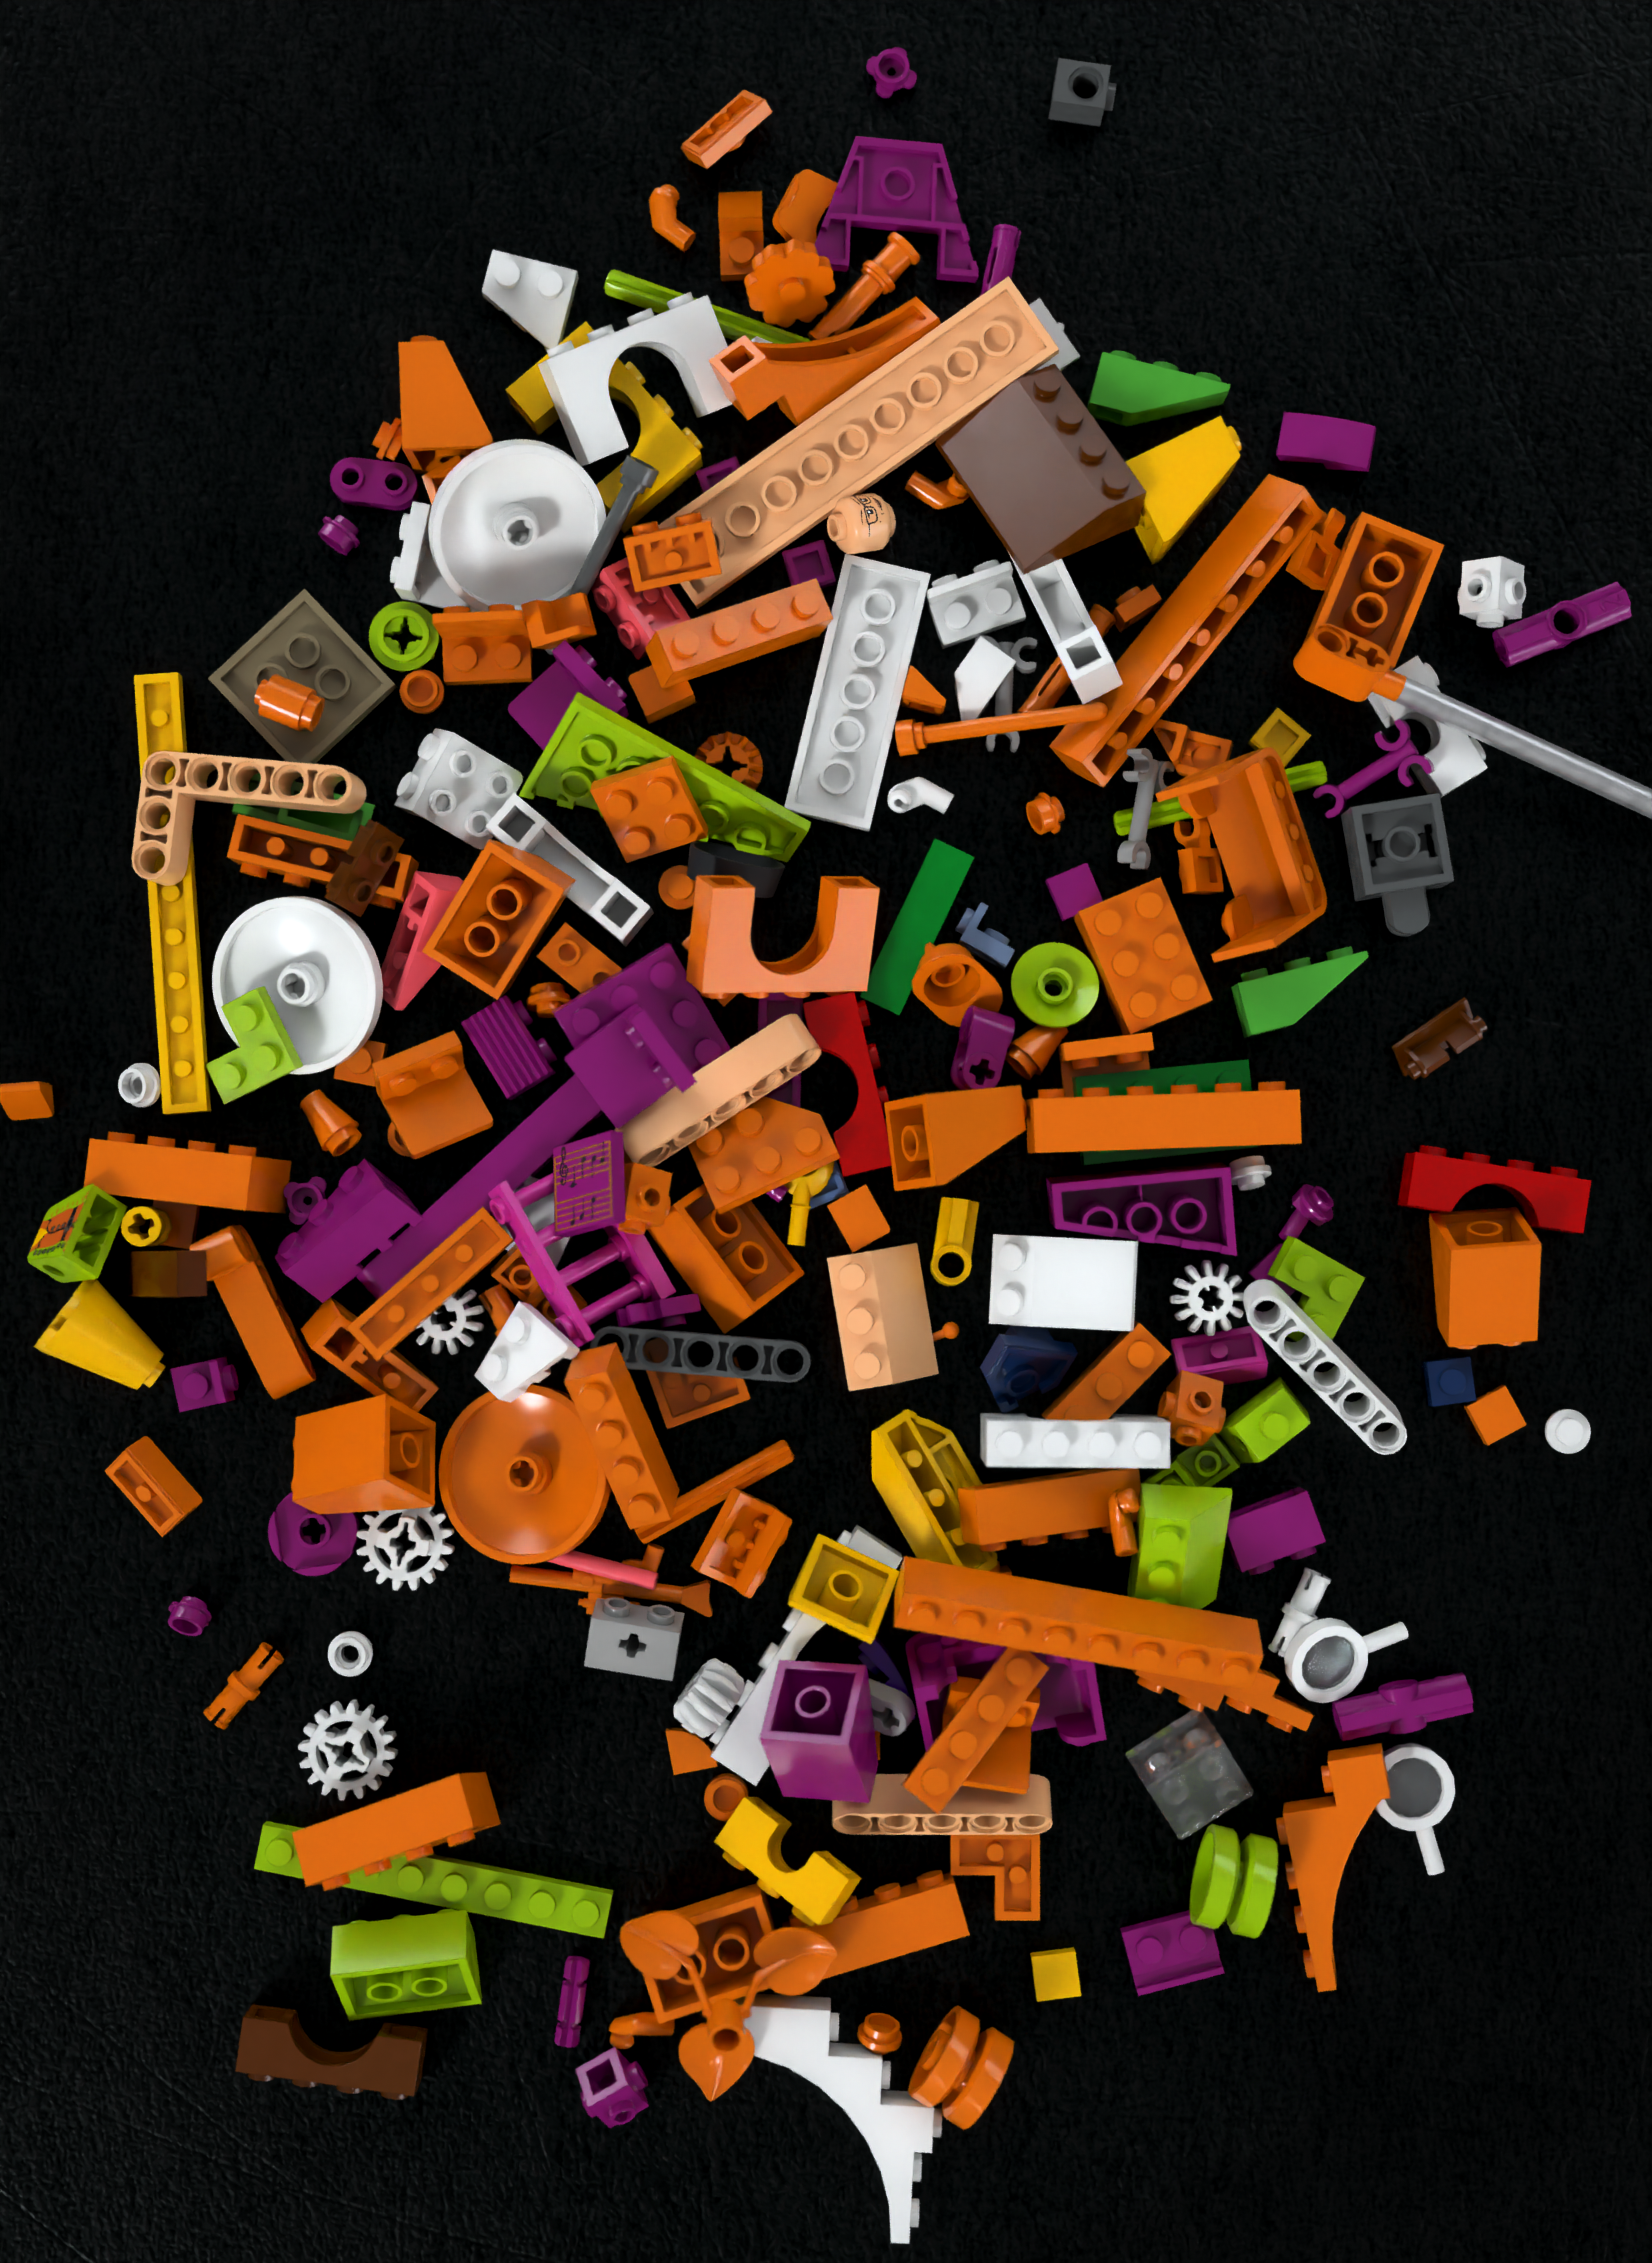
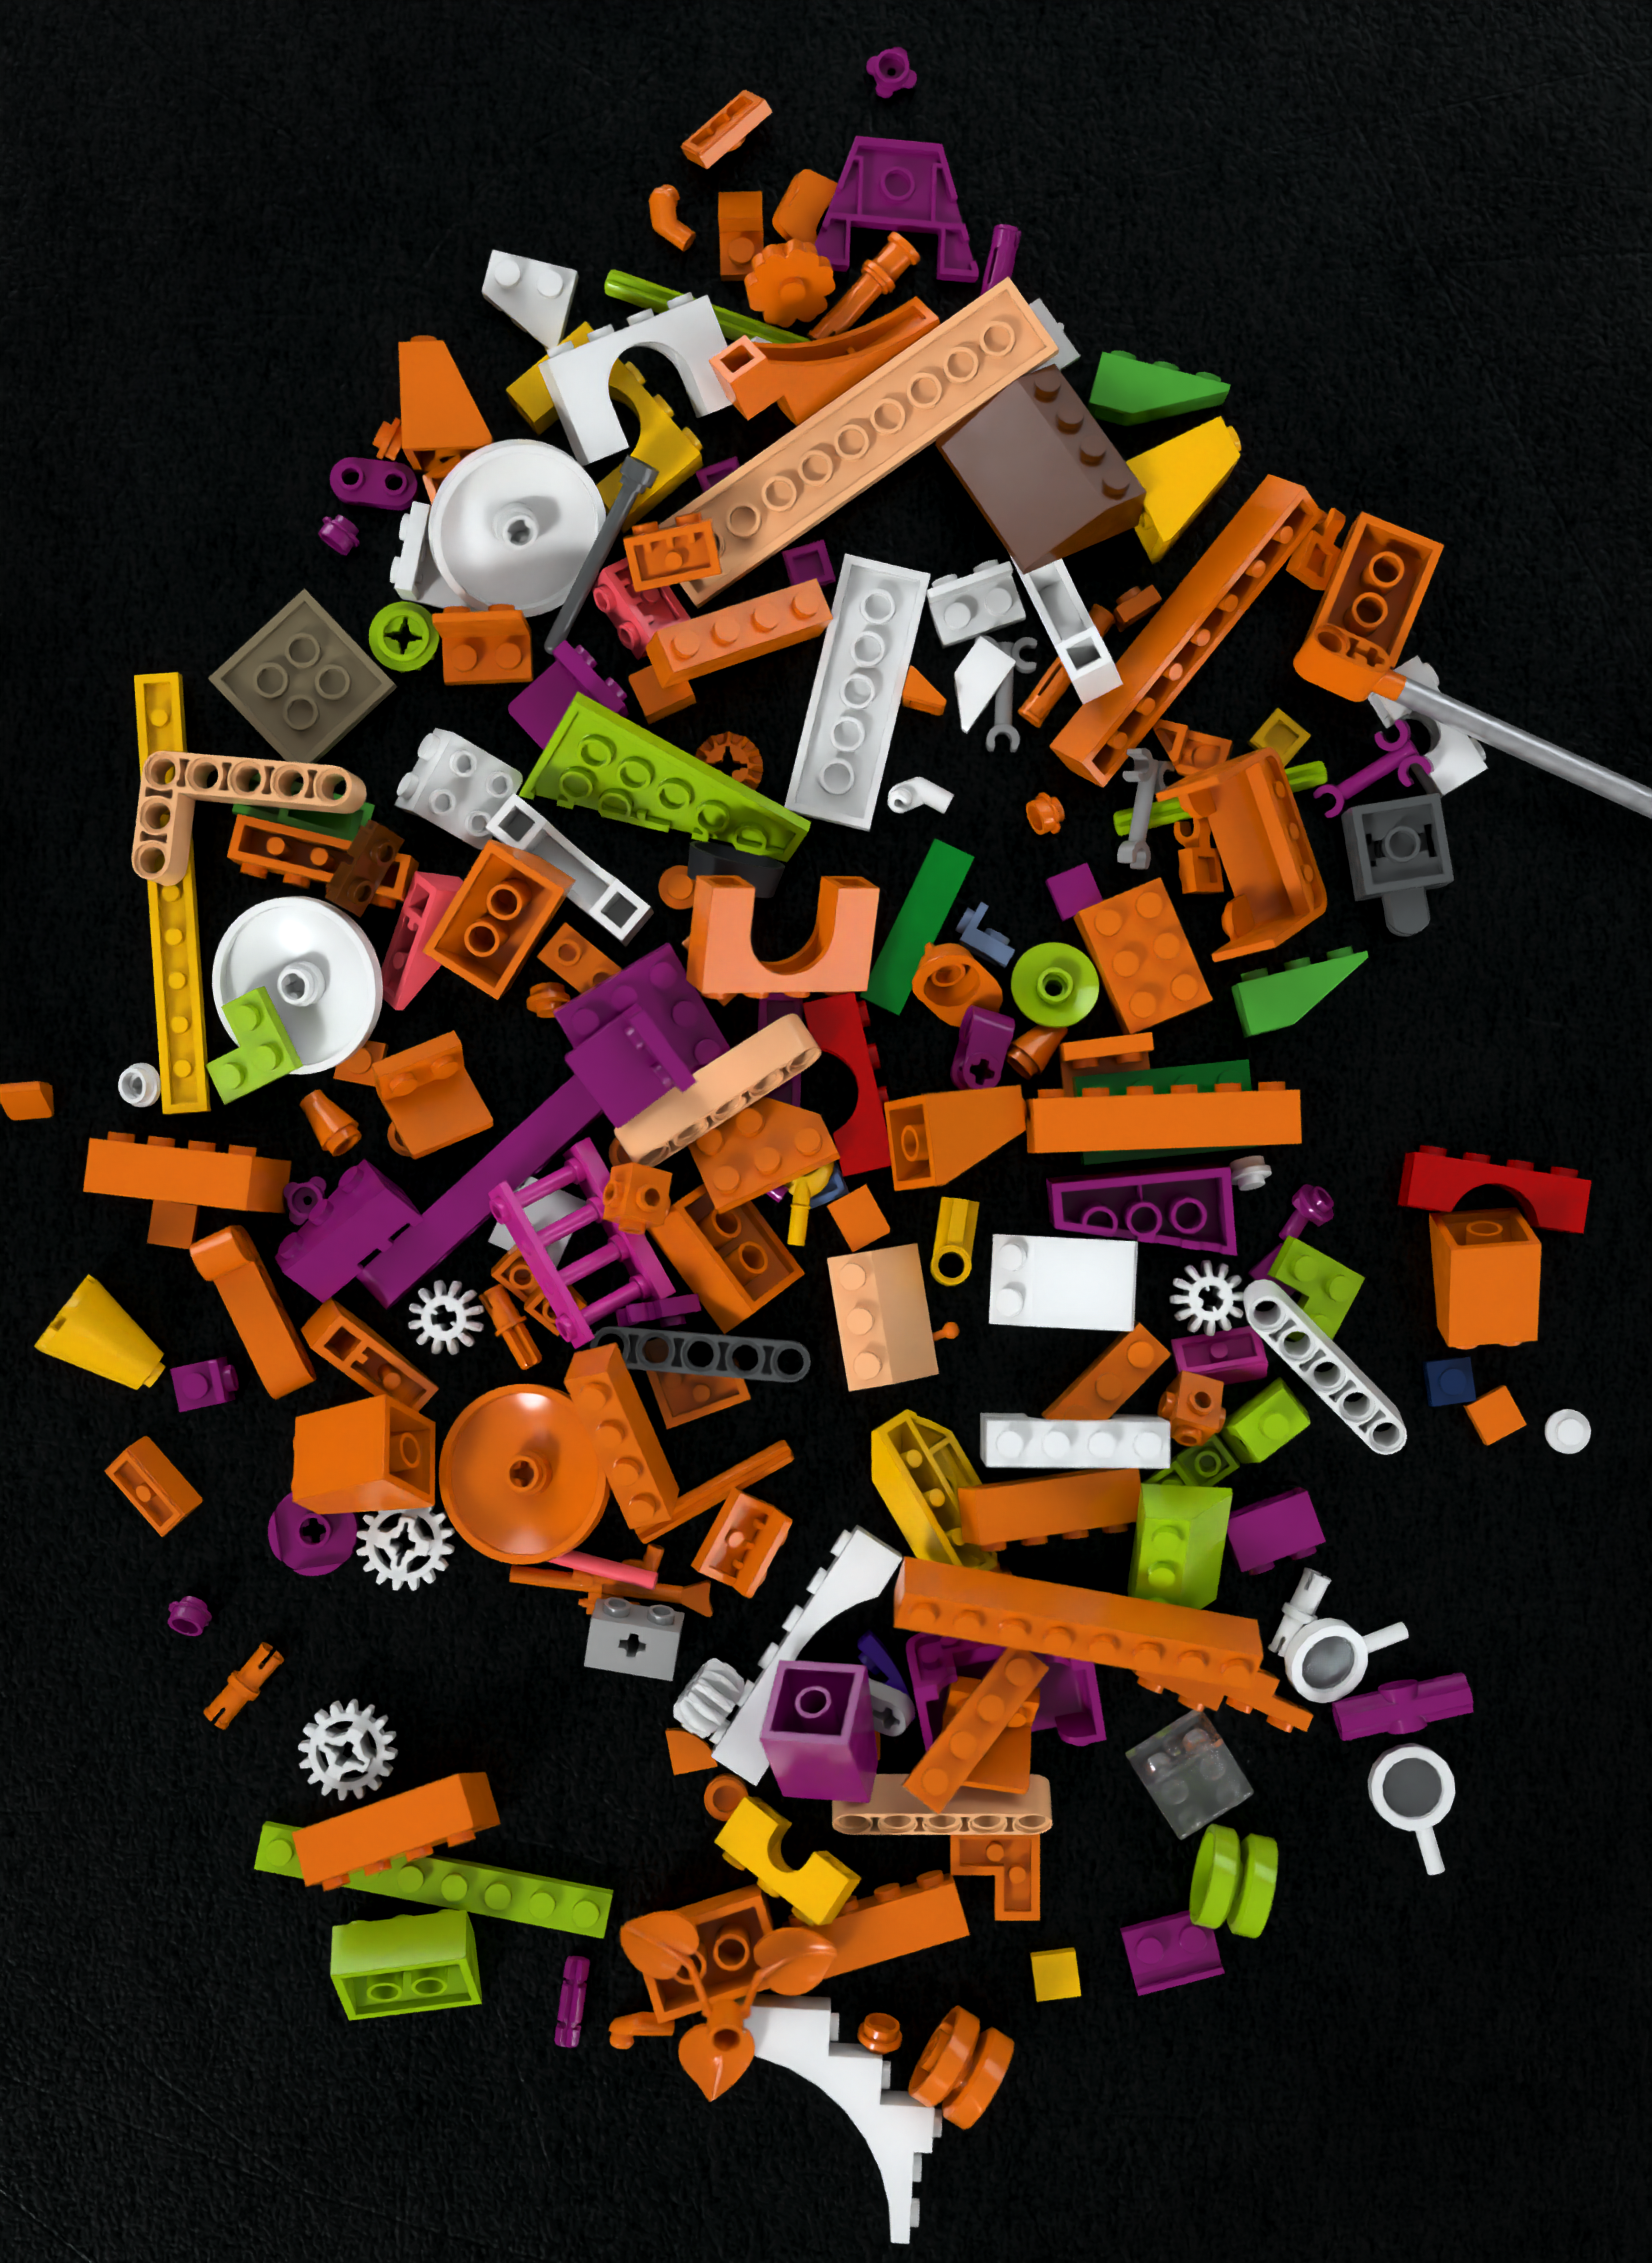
lime torso [27,1184,128,1283] -> none
yellow bush [121,1206,172,1247] -> none
reddish brown slope [128,1250,207,1297] -> none
reddish brown arch [235,2004,428,2100] -> none
orange brick [254,674,325,732] -> none
white plate [328,1631,373,1677] -> none
orange plate [346,1207,514,1362] -> none
orange plate [400,669,445,714] -> none
magenta brick [461,995,557,1100] -> none
white wing [474,1301,580,1402] -> none
orange panel [521,592,597,649] -> none
magenta tile [553,1130,626,1237] -> none
magenta brick [575,2047,649,2128] -> none
orange plate [590,756,709,863] -> none
yellow slope [788,1533,900,1644] -> none
light nougat head [827,493,896,555] -> none
orange piece [895,702,1108,756] -> none
orange arm [905,471,970,509] -> none
dark blue plate [980,1325,1078,1414] -> none
dark grey brick [1049,58,1116,126] -> none
orange arm [1108,1488,1141,1557] -> none
magenta slope [1276,412,1376,472] -> none
orange arch [1276,1743,1391,1992] -> none
reddish brown hinge [1392,997,1488,1080] -> none
white brick [1458,556,1526,628] -> none
magenta piece [1492,581,1632,668] -> none

